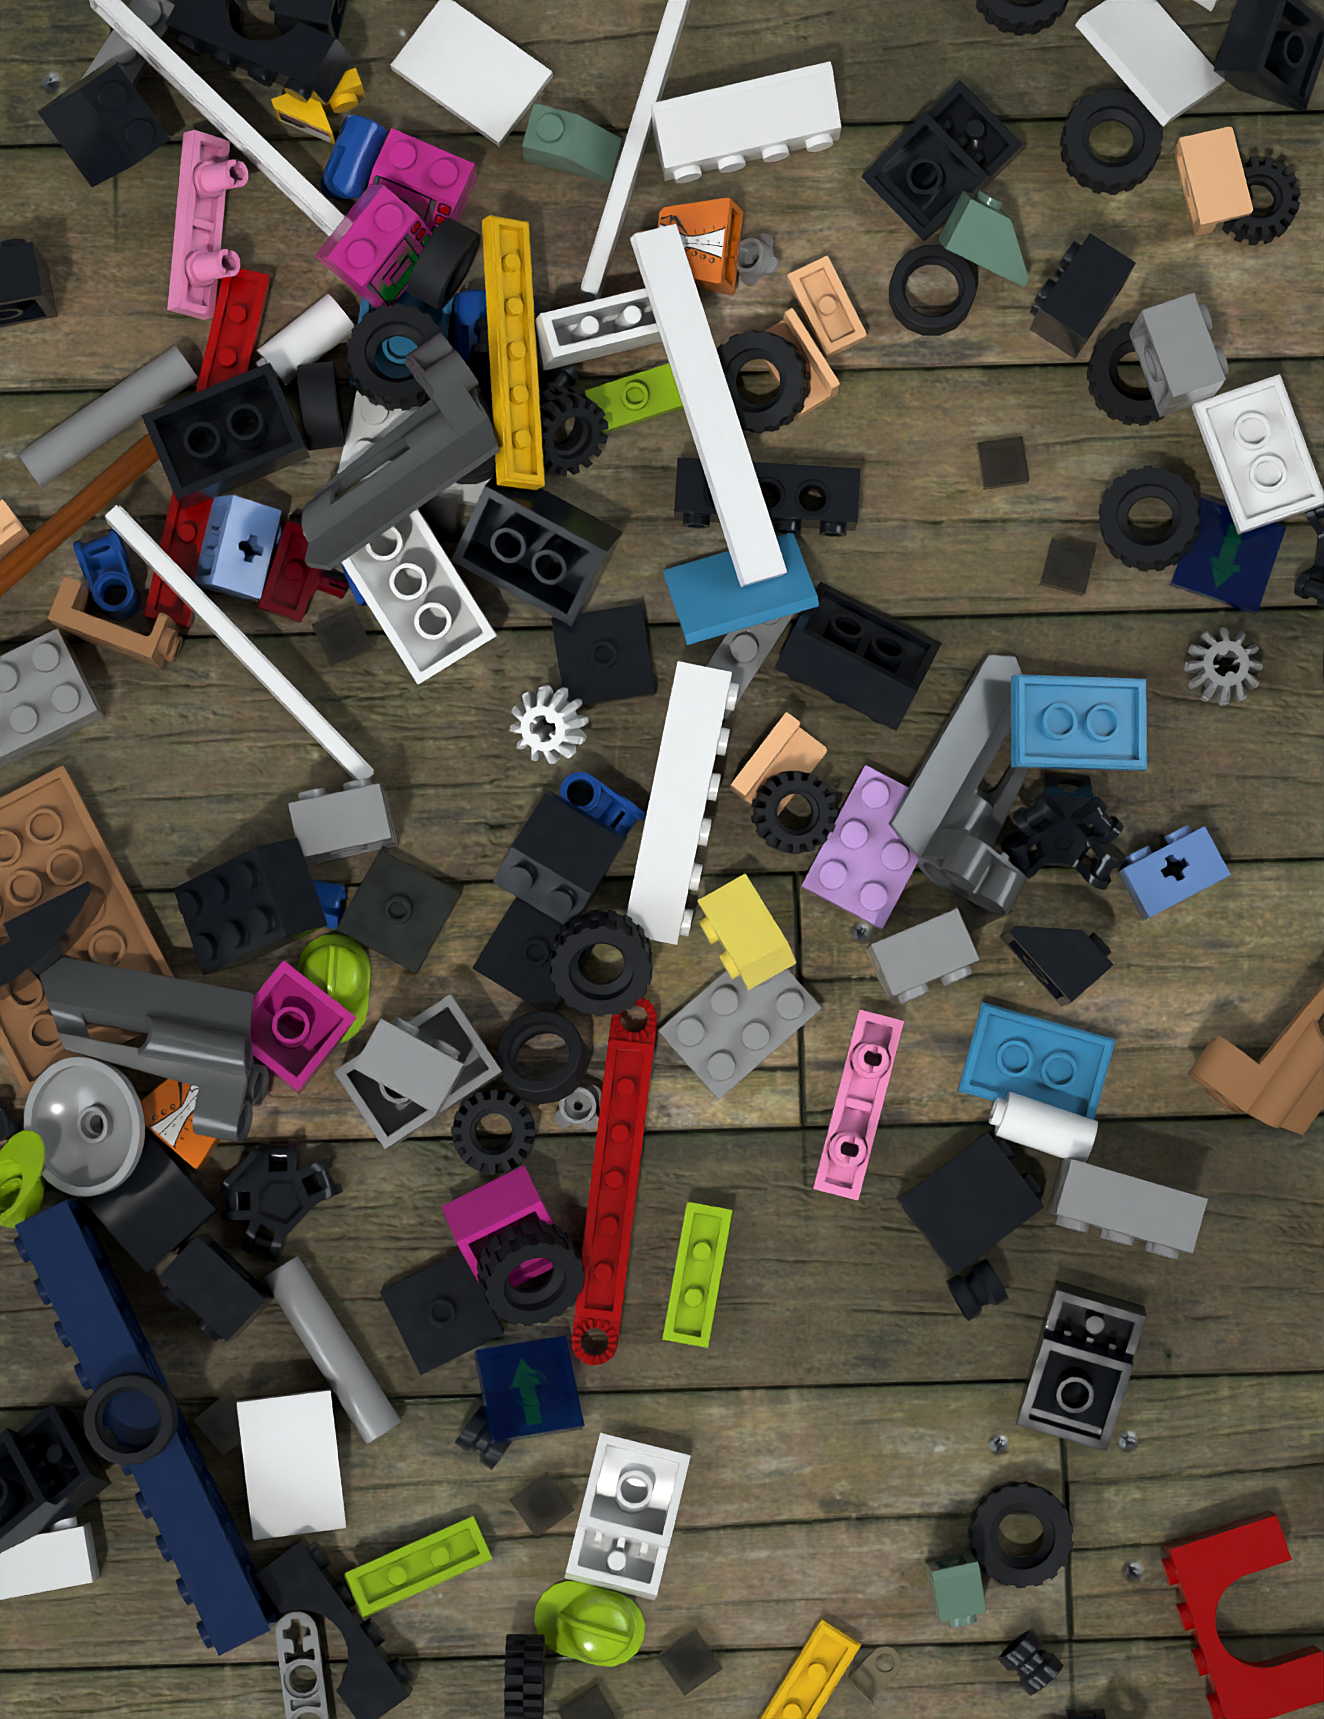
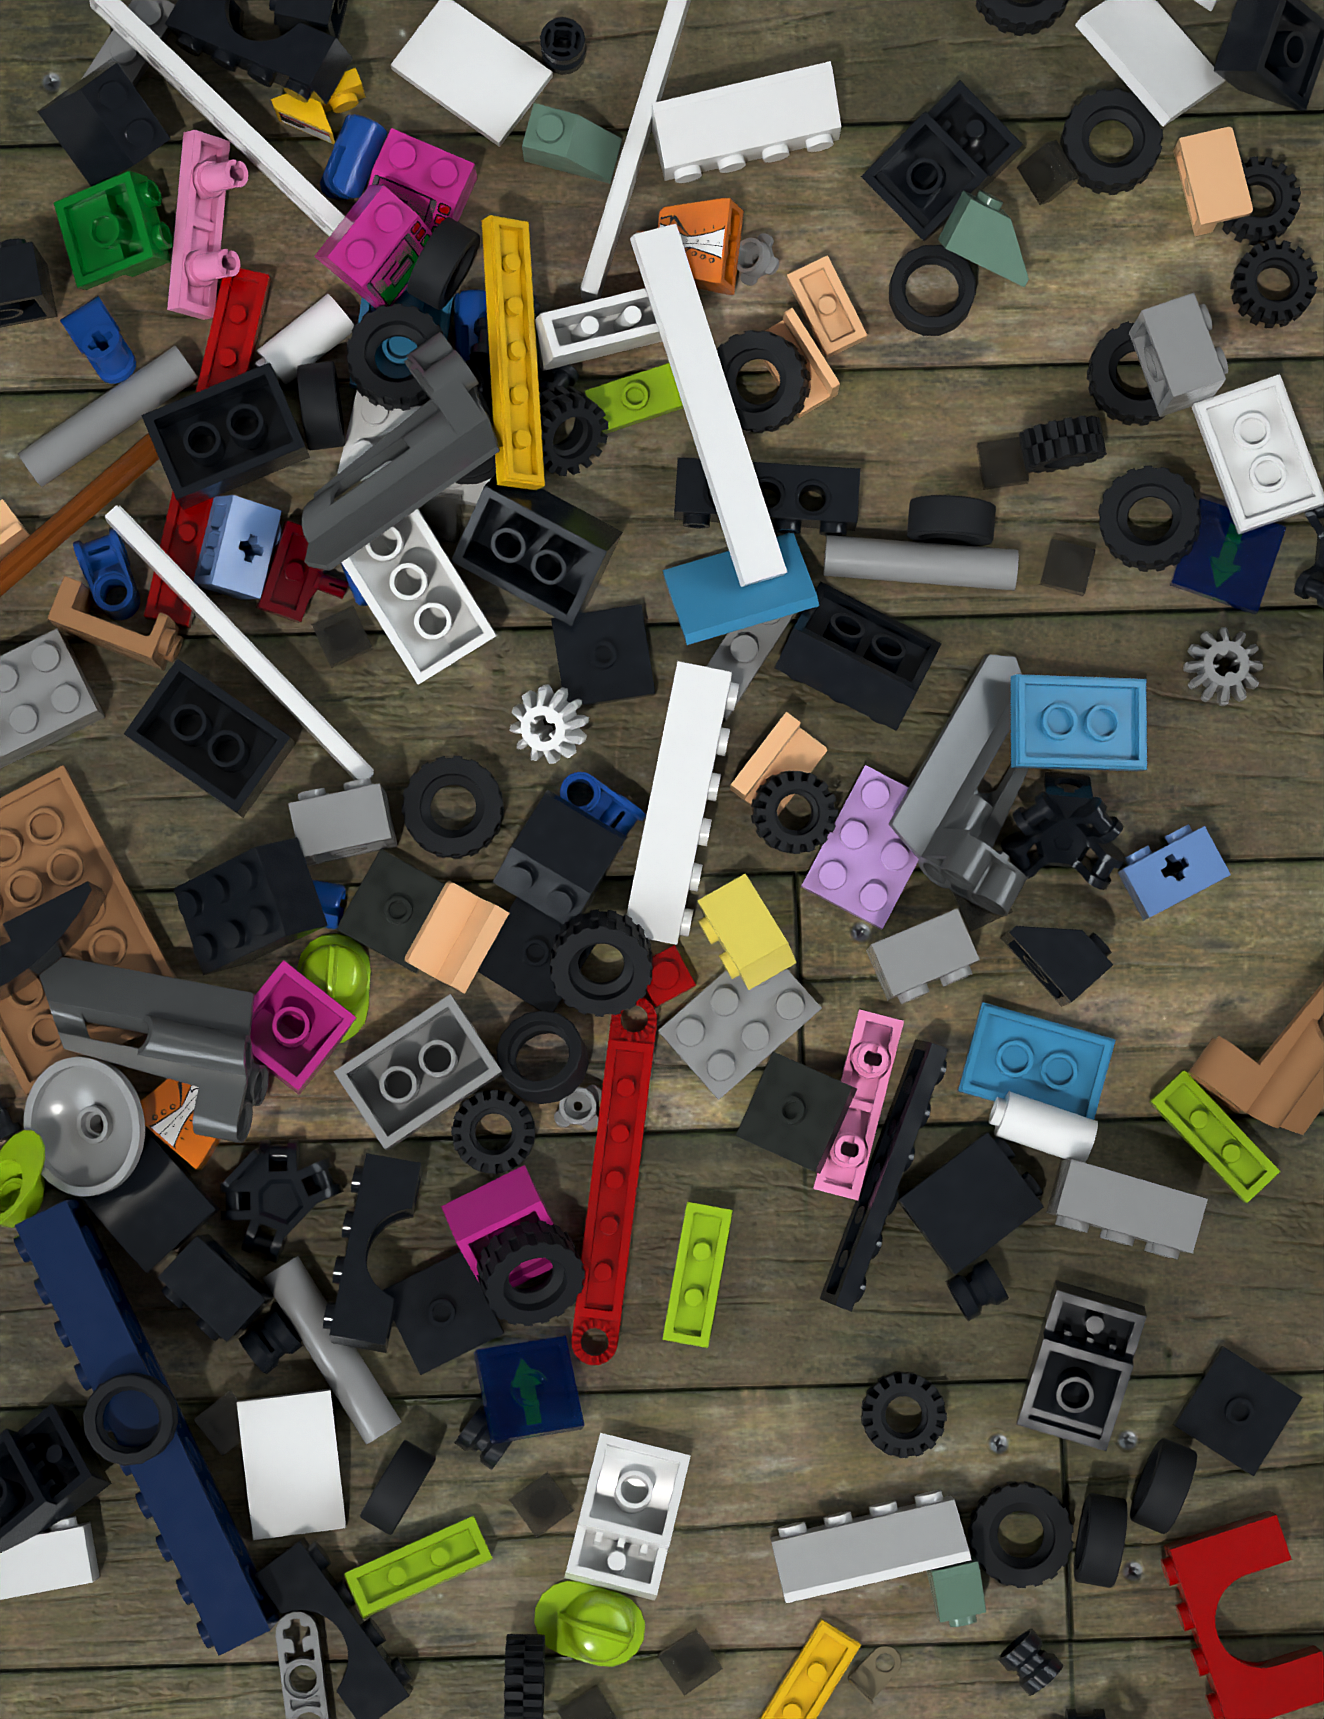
light grey brick [353,1016,466,1115] -> none
black brick [1029,233,1136,359] -> none
none -> green plate [54,171,174,290]
none -> blue piece [60,296,137,384]
none -> black brick [124,658,296,818]
none -> black wheel [238,1309,304,1374]
none -> black arch [323,1153,422,1353]
none -> black tyre [360,1440,436,1535]
none -> black tyre [402,755,504,859]
none -> light nougat panel [405,881,509,994]
none -> black wheel [540,17,586,75]
none -> red plate [647,945,696,1008]
none -> pearl dark grey plate [736,1052,857,1174]
none -> white slope [770,1490,971,1603]
none -> black plate [820,1039,948,1312]
none -> light grey piece [823,535,1019,591]
none -> black tyre [861,1372,947,1458]
none -> black tyre [907,495,996,546]
none -> clear smoke plate [1017,140,1079,205]
none -> black tyre [1019,416,1107,473]
none -> black tyre [1074,1493,1128,1588]
none -> black tyre [1130,1438,1198,1534]
none -> lime plate [1149,1070,1281,1203]
none -> black plate [1172,1346,1303,1476]
none -> black tyre [1230,240,1318,328]

